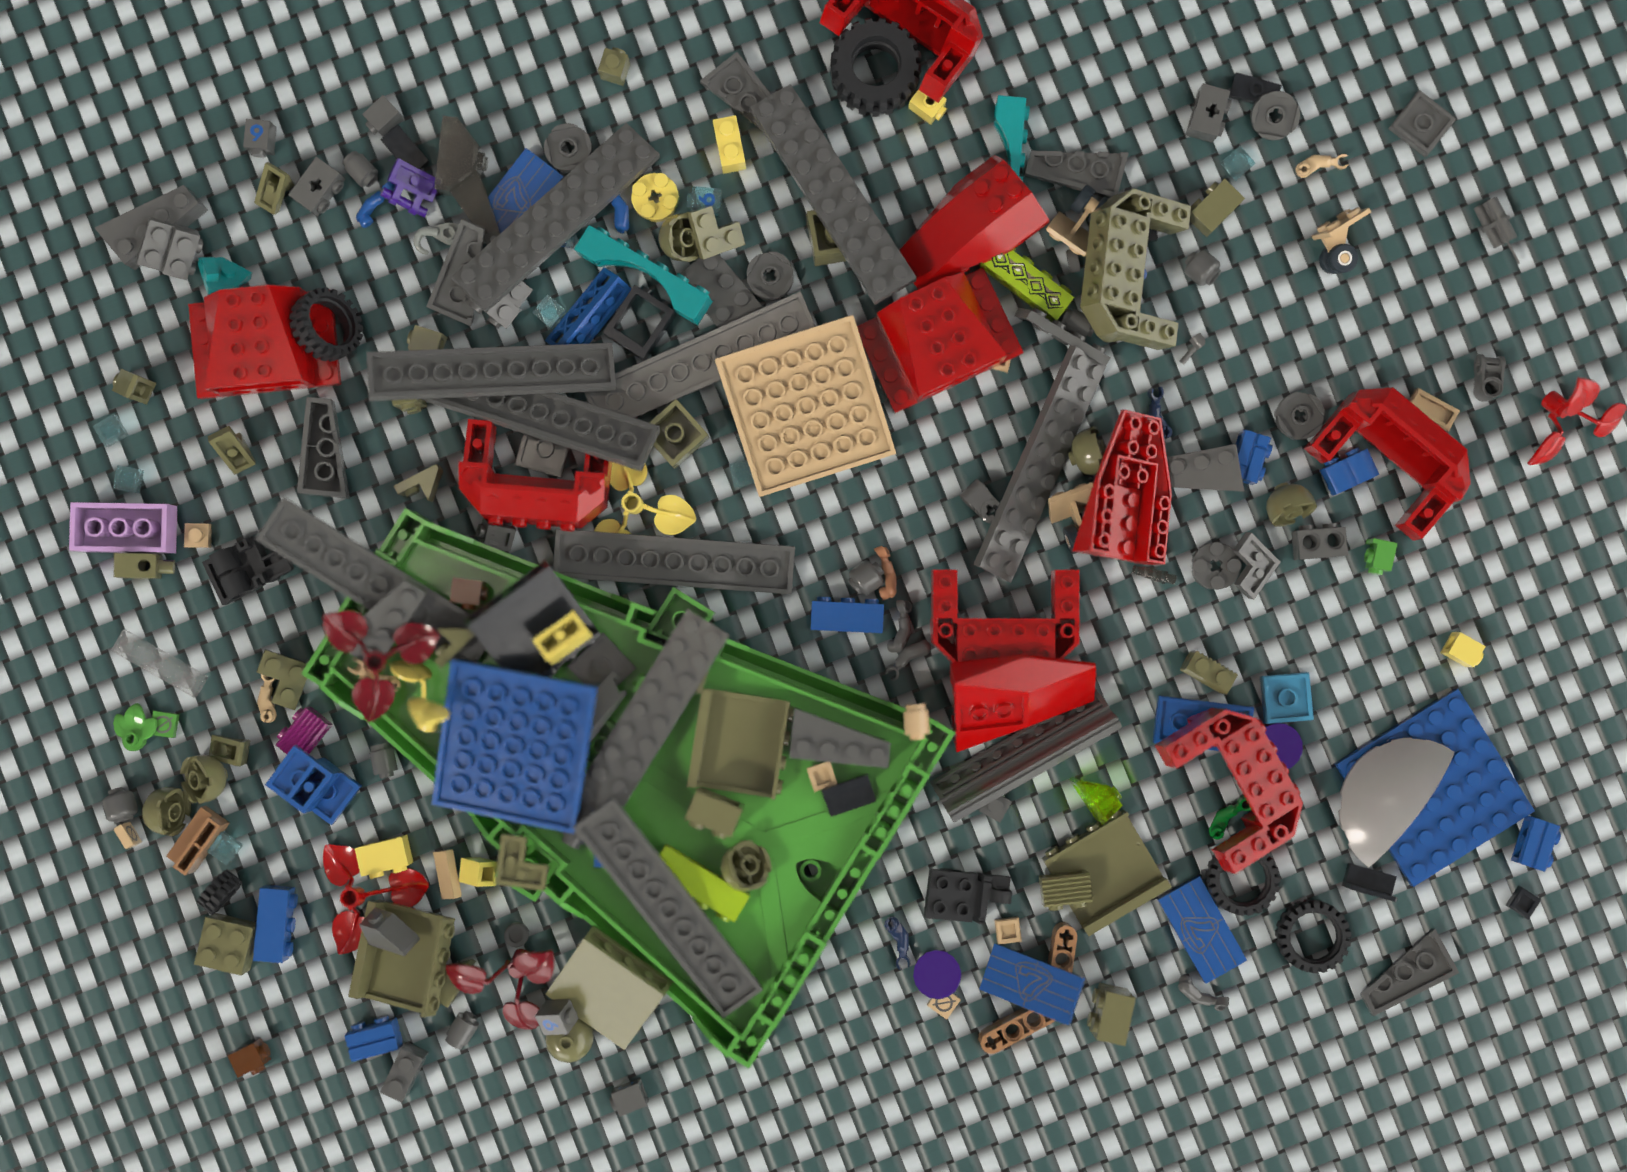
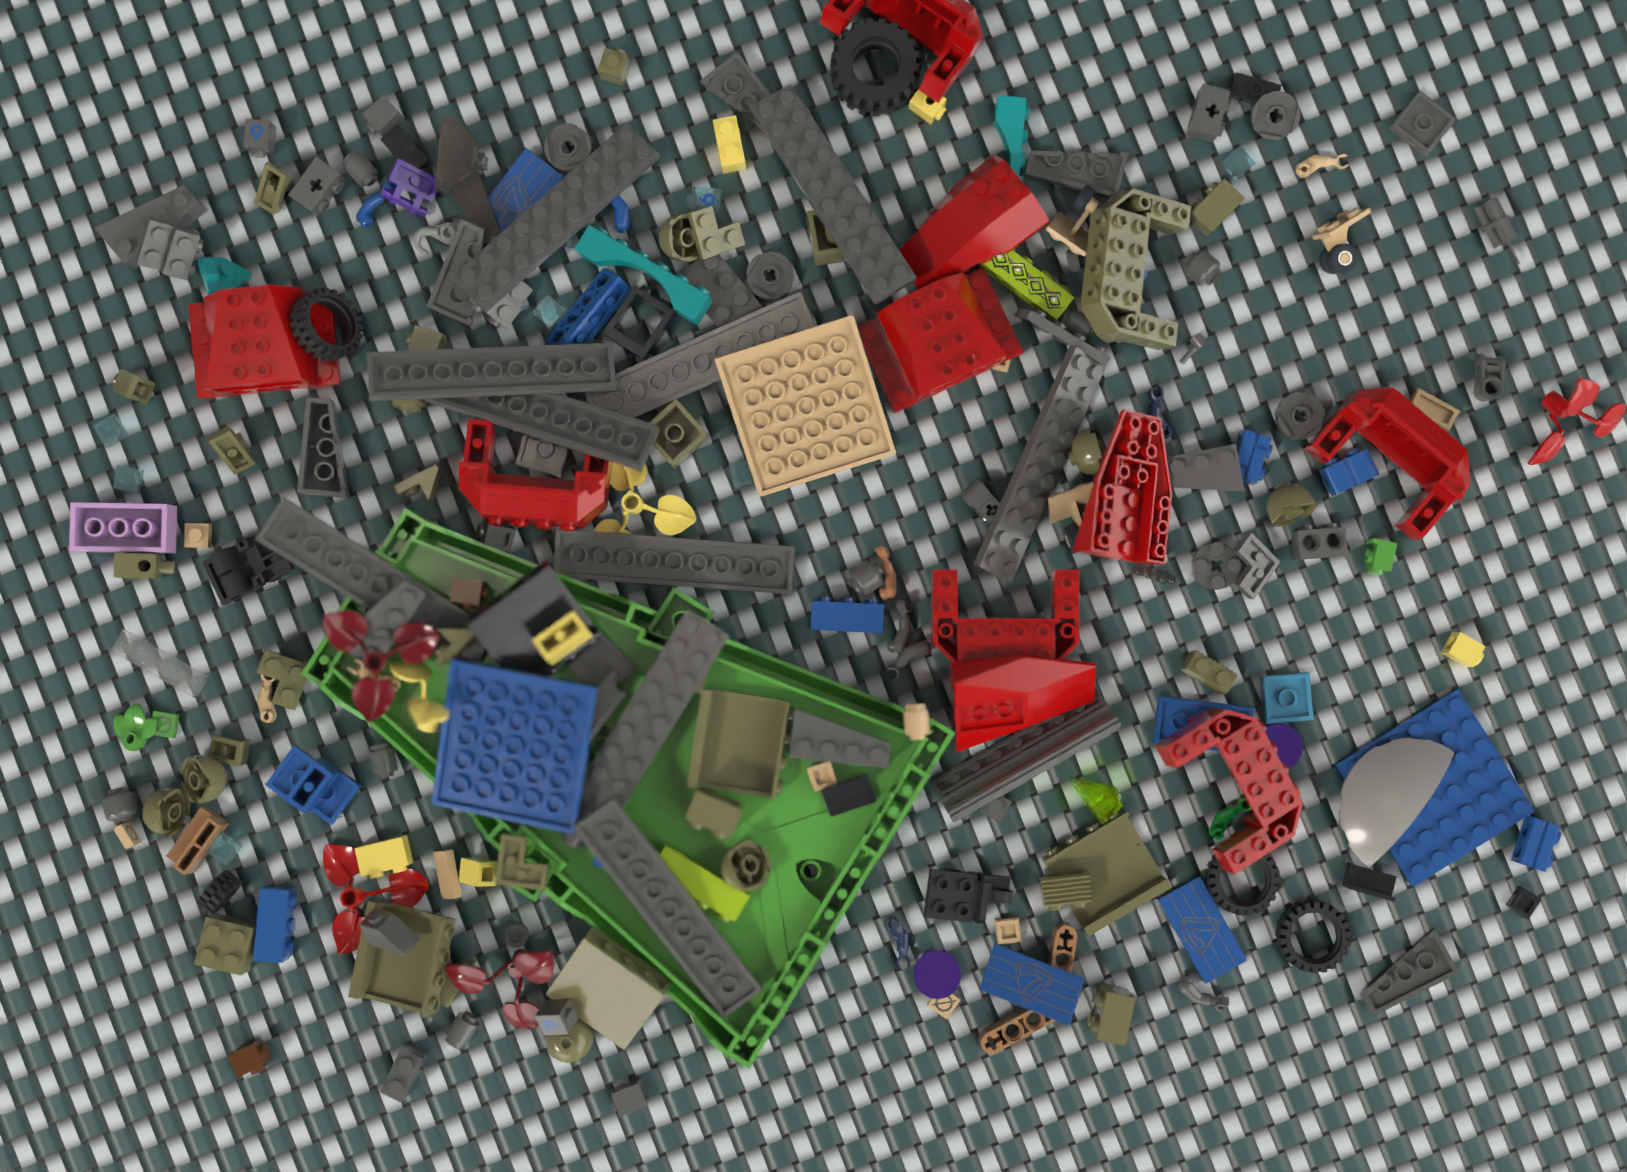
magenta brick [275,706,333,754] -> none
blue brick [345,1015,403,1062] -> none
light yellow plate [631,173,679,222] -> none

